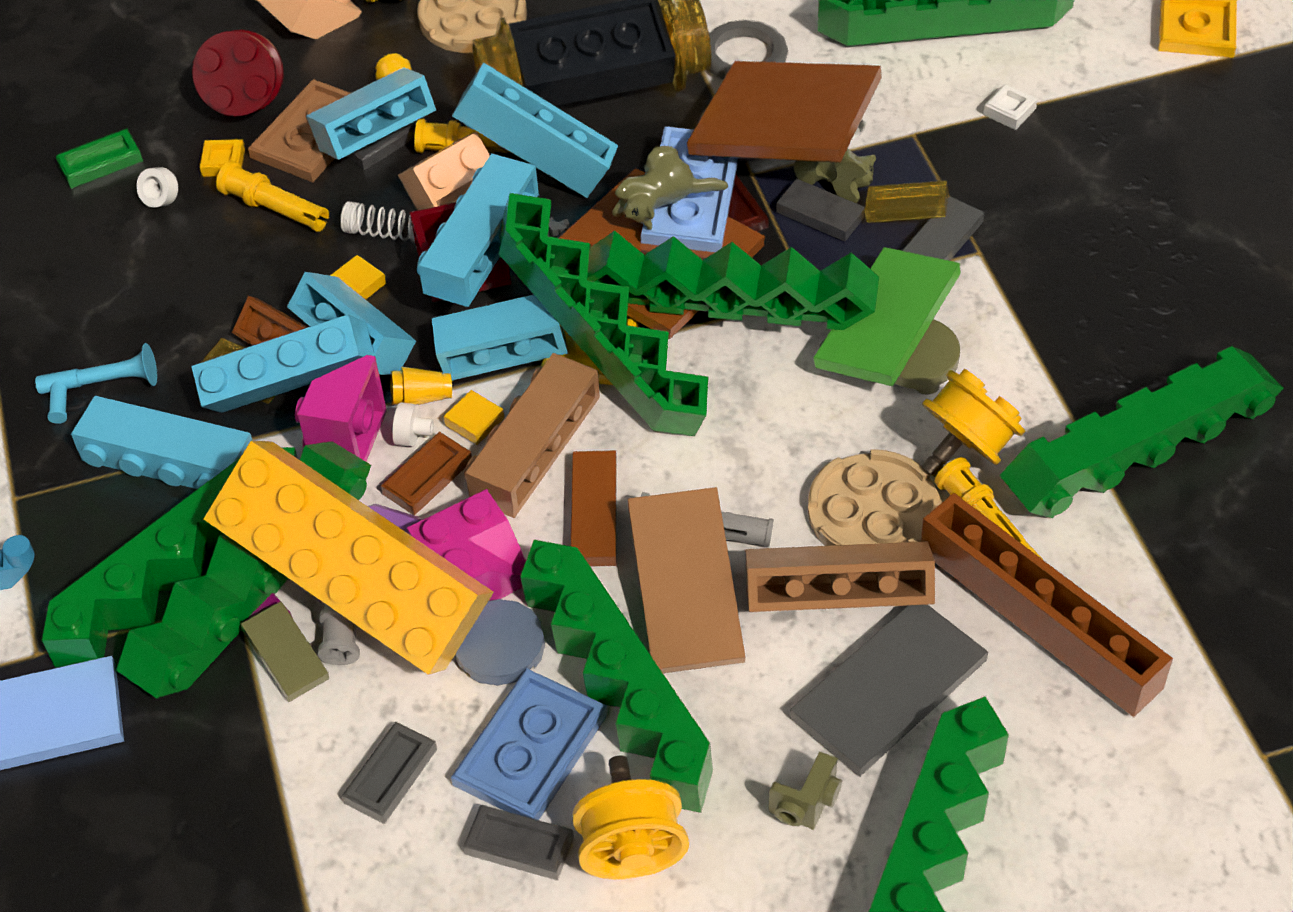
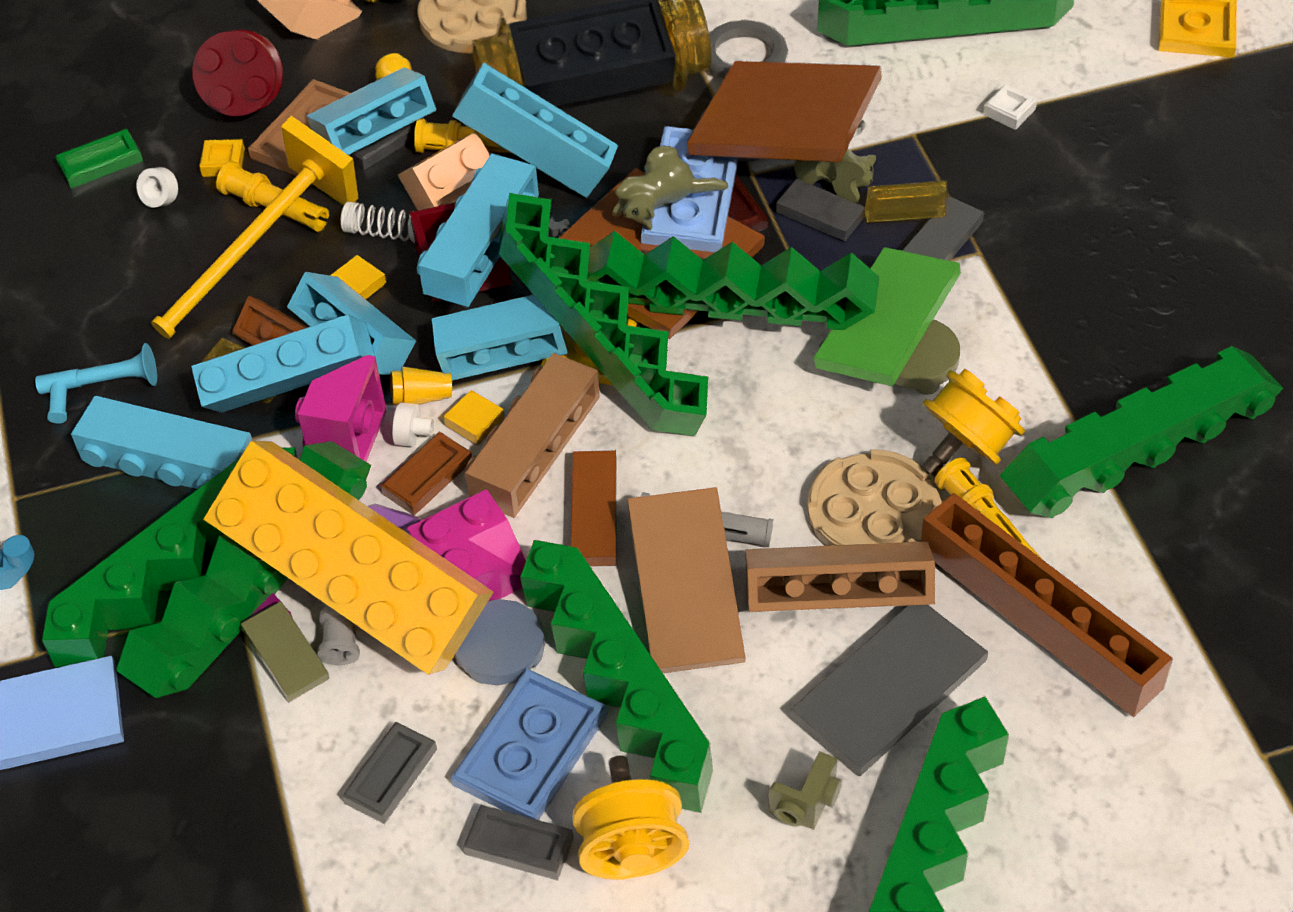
none -> yellow tile [151,116,358,339]

